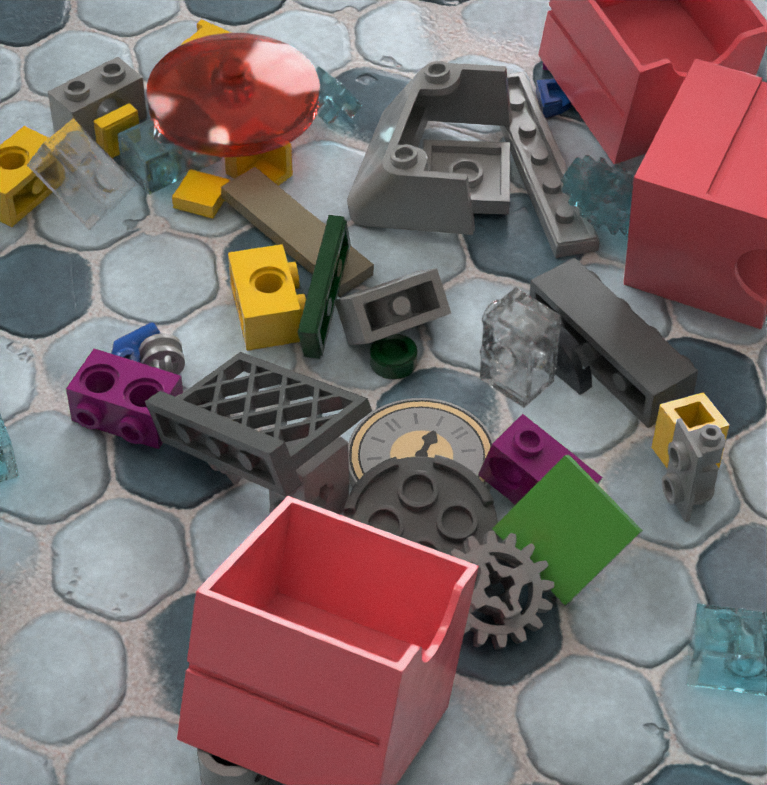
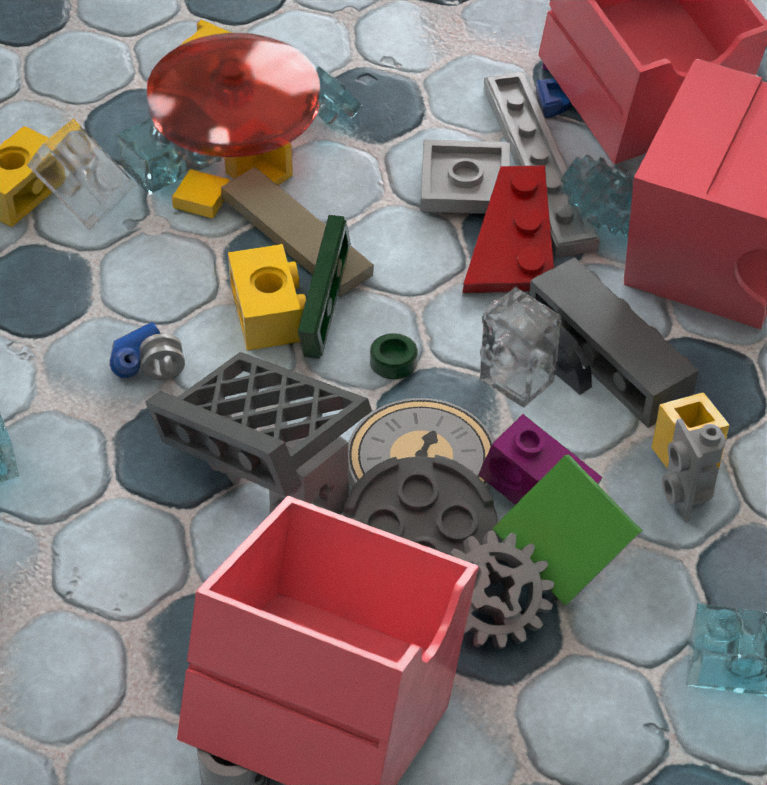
light grey brick [48,57,147,152] -> none
magenta brick [66,348,183,449] -> none
yellow tile [93,103,142,161] -> none
light grey brick [334,268,451,345] -> none
light grey windscreen [347,61,512,235] -> none
none -> red wing [462,165,554,293]

